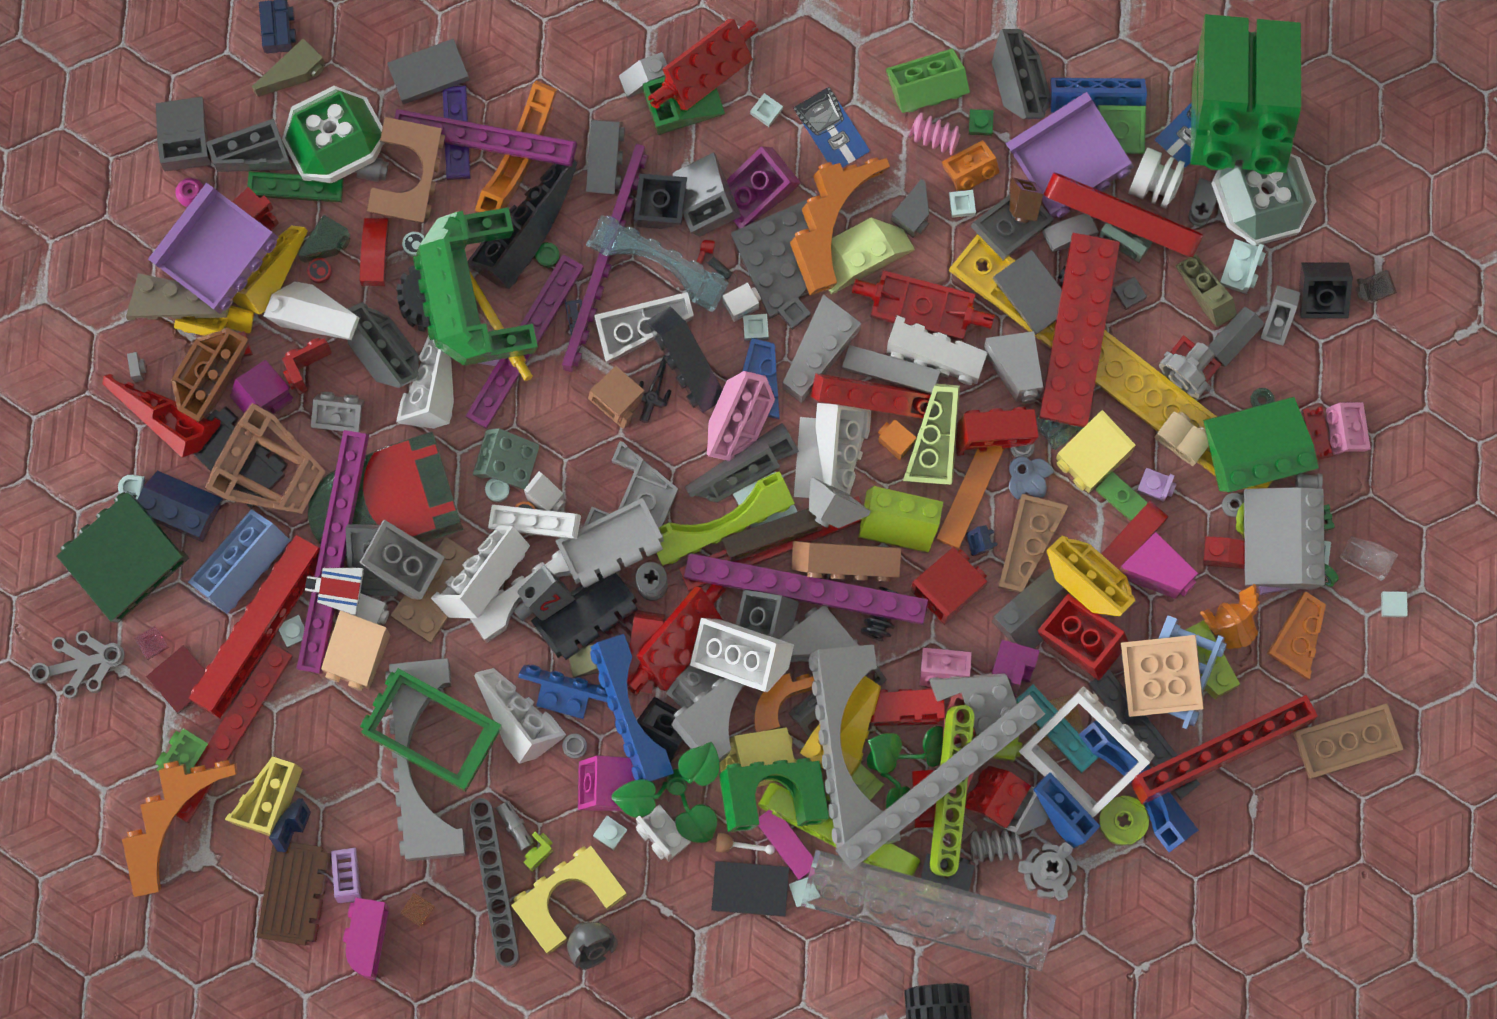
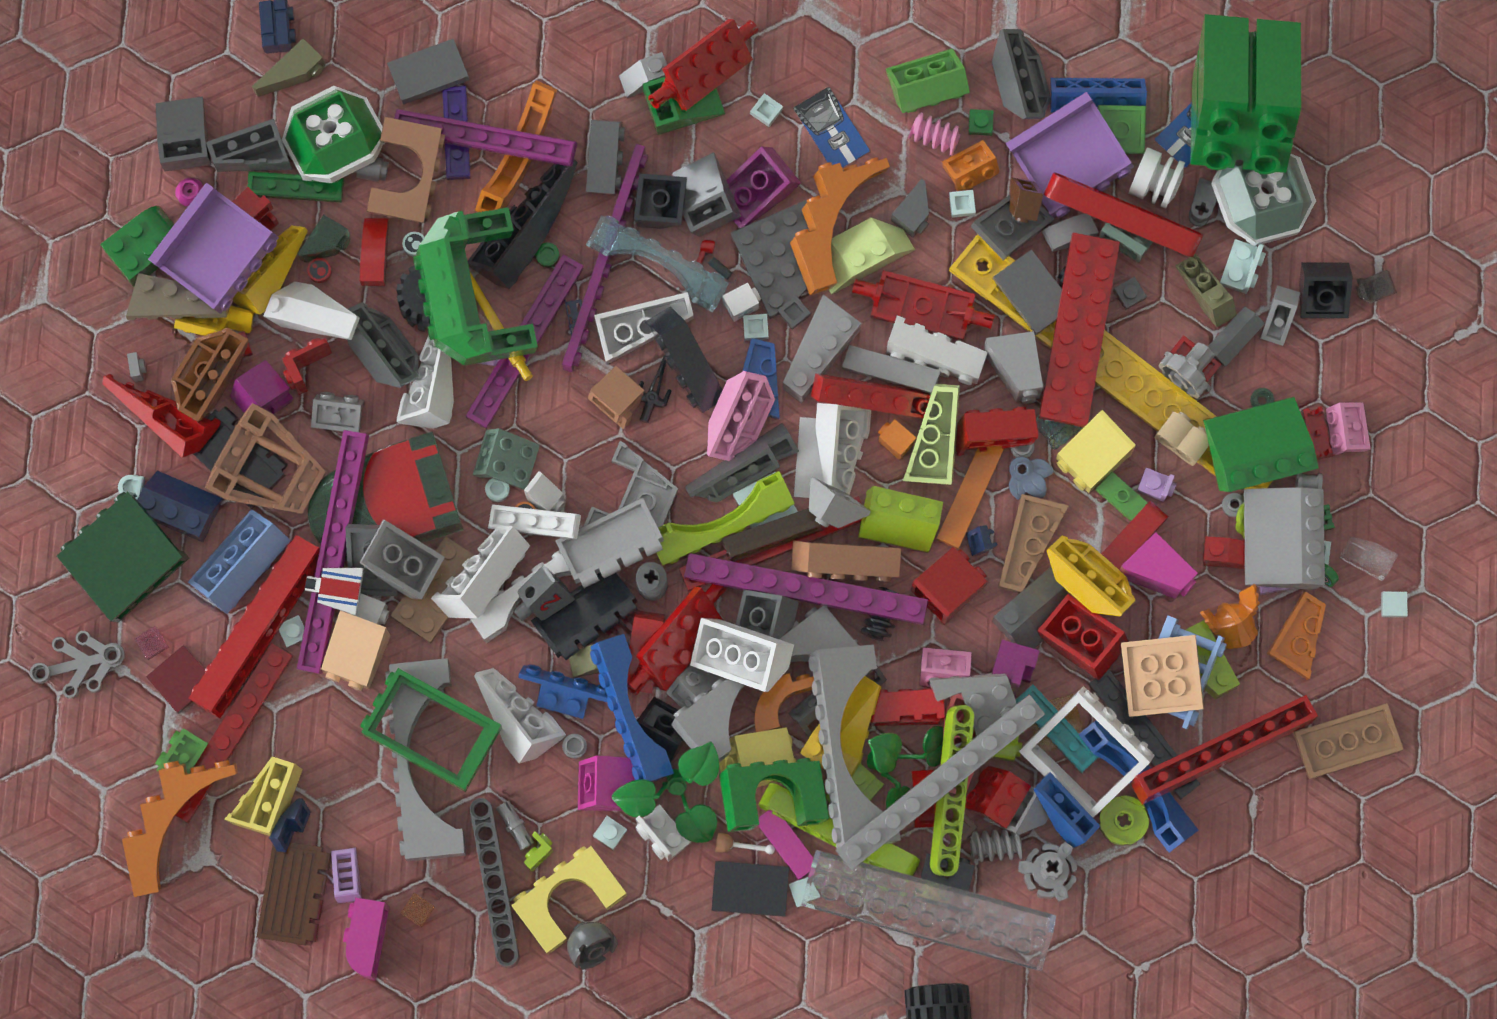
none -> green brick [100,206,174,287]

